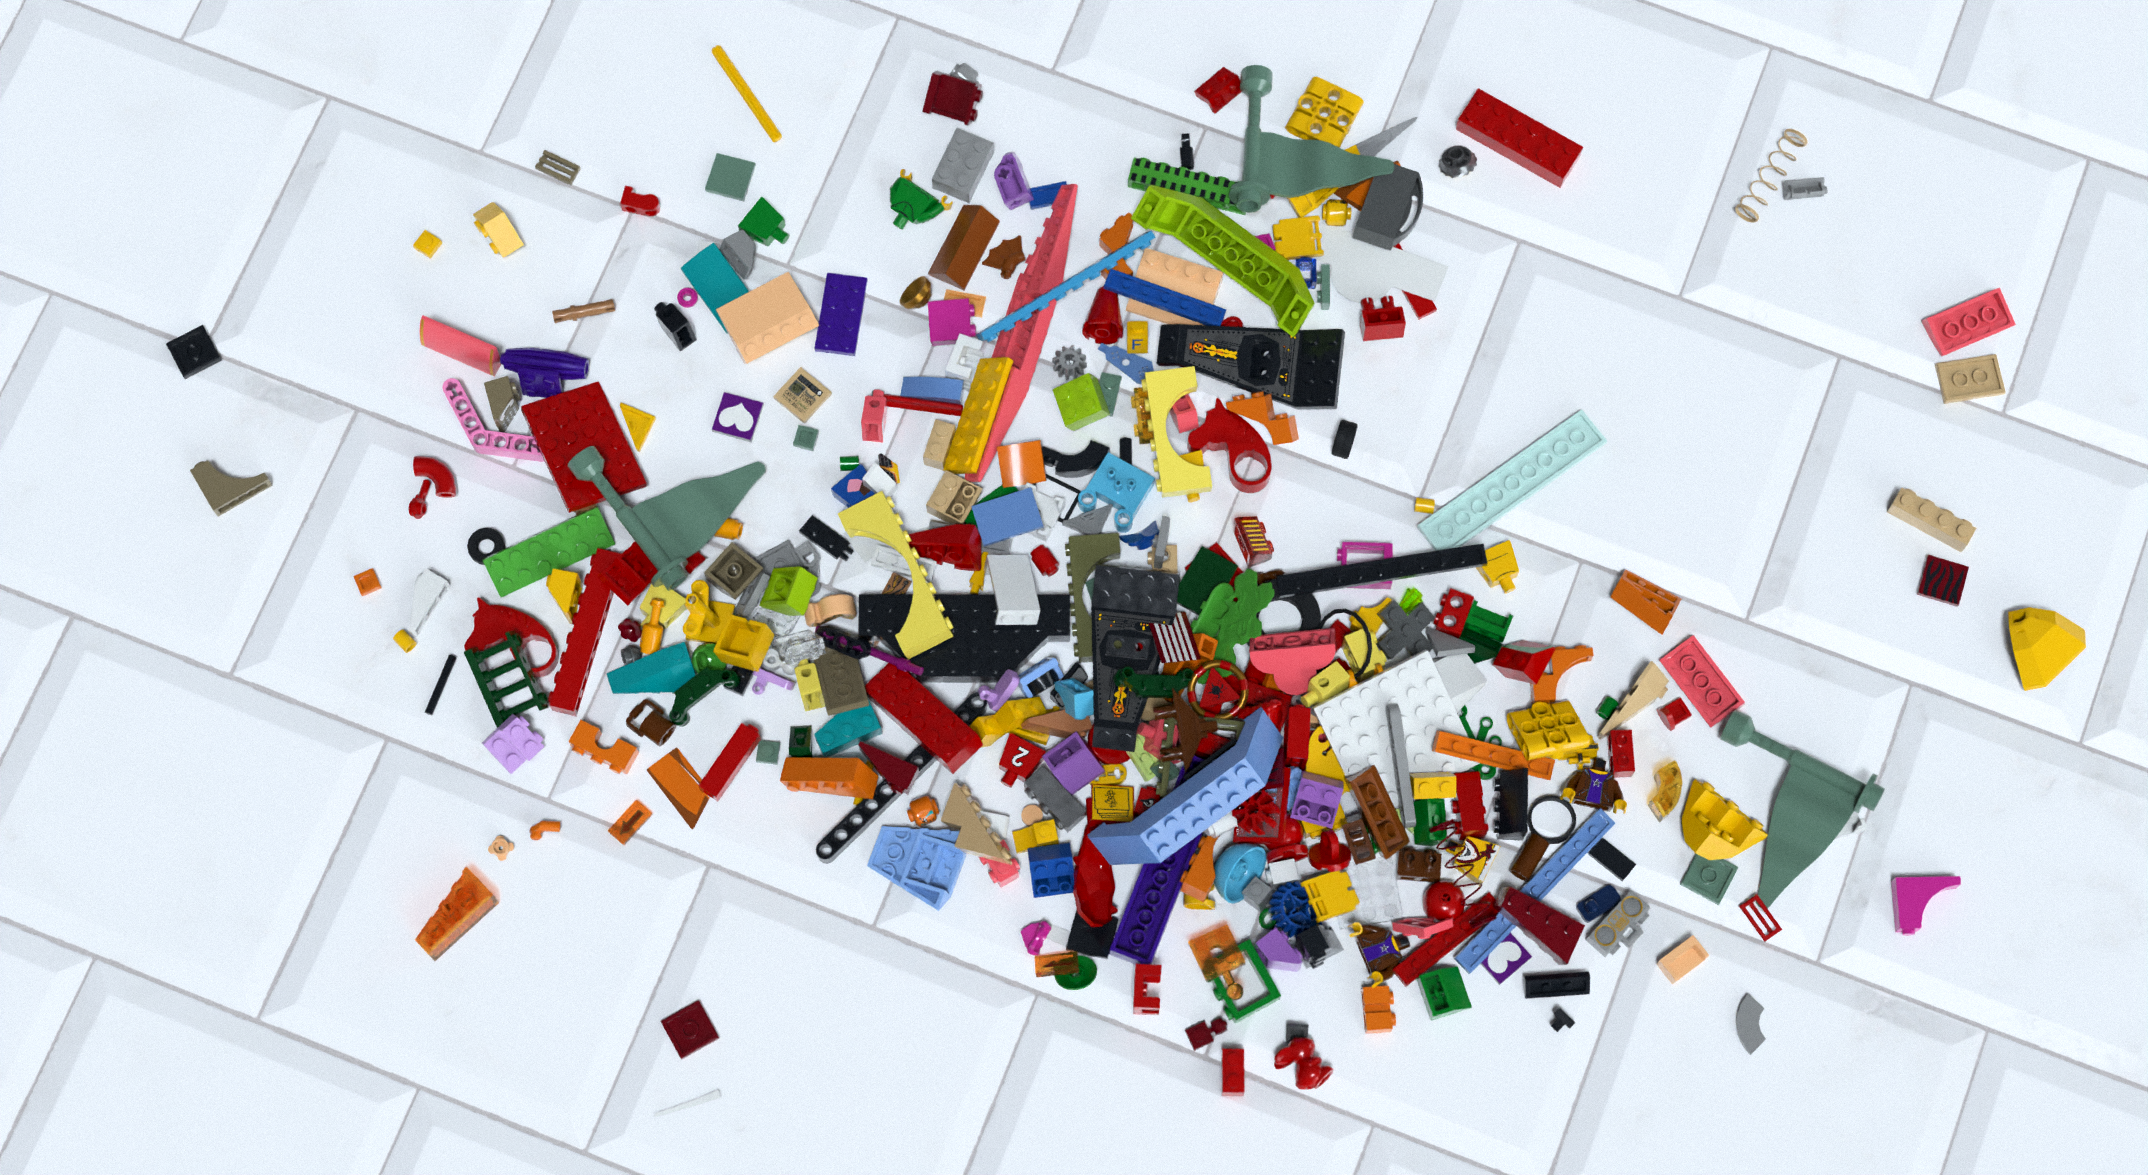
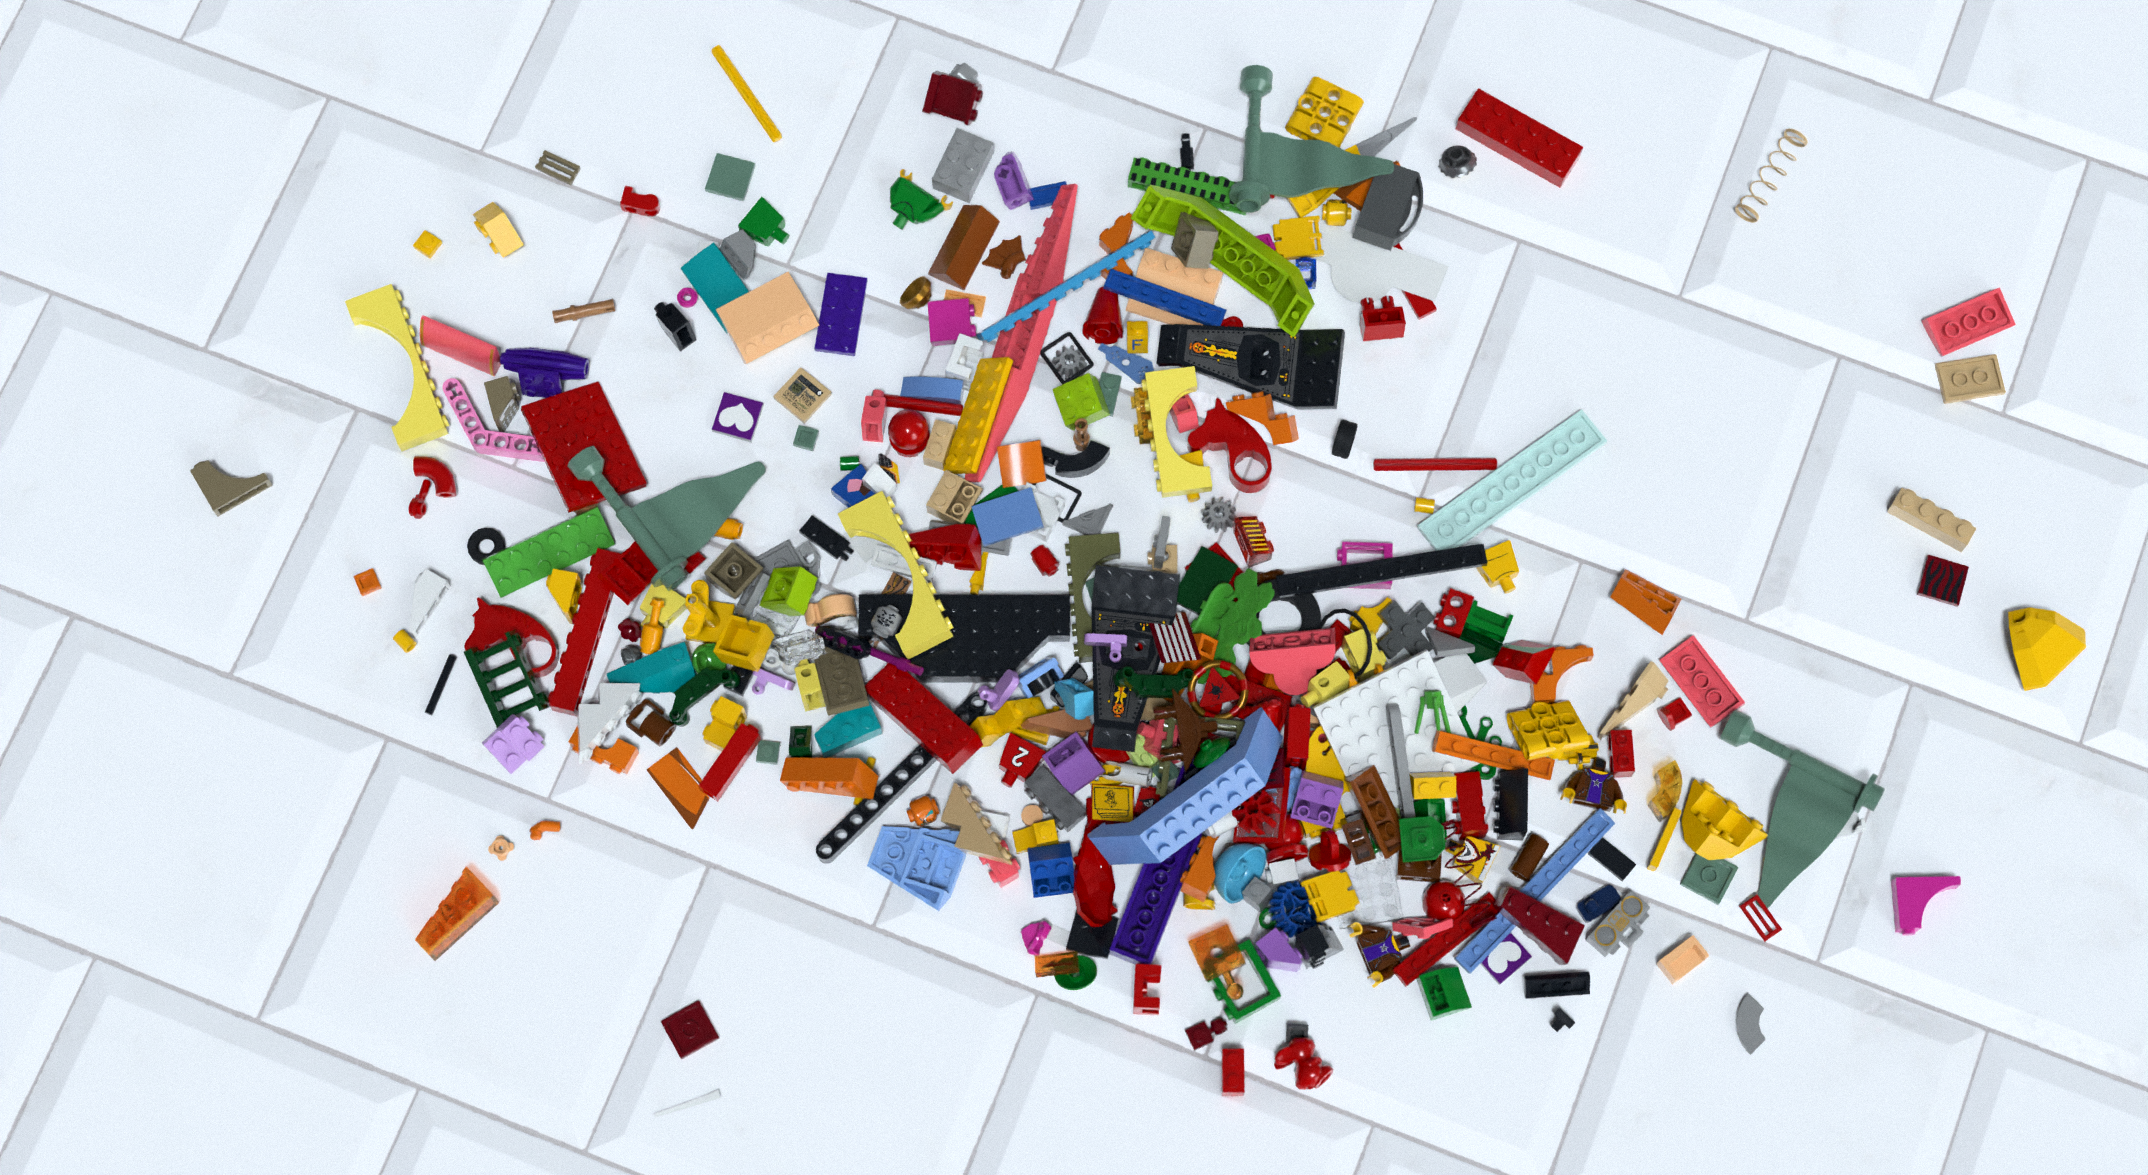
black tile [166,325,222,379] -> none
clear orange tile [608,799,653,846] -> none
yellow tile [620,403,656,452] -> none
dark red slope [858,741,919,795] -> none
white panel [984,555,1040,625] -> none
medium azure piece [1078,437,1155,533] -> none
blue animal [1119,521,1159,550] -> none
red bracket [1194,67,1242,114] -> none
sand green plate [1316,264,1330,310] -> none
orange brick [1361,985,1396,1034] -> none
clear neon green cone [1399,588,1423,613] -> none
black tyre [1528,796,1576,844] -> none
green hinge [1596,696,1619,720] -> none
light grey hinge [1784,177,1828,200] -> none
none -> light yellow arch [345,284,450,451]
none -> white slope [577,683,642,763]
none -> yellow brick [702,696,747,751]
none -> white tile [837,616,858,631]
none -> light grey head [871,605,902,638]
none -> red tile [888,409,930,458]
none -> black piece [1040,332,1094,385]
none -> medium nougat pin [1073,418,1090,451]
none -> lavender piece [1084,633,1127,663]
none -> white piece [1102,761,1153,787]
none -> dark tan slope [1171,212,1218,269]
none -> green dish [1193,737,1230,768]
none -> light grey gear [1201,497,1237,533]
none -> red axle [1373,458,1497,471]
none -> green piece [1399,816,1446,863]
none -> bright green plant [1415,690,1451,734]
none -> yellow tile [1647,807,1682,872]

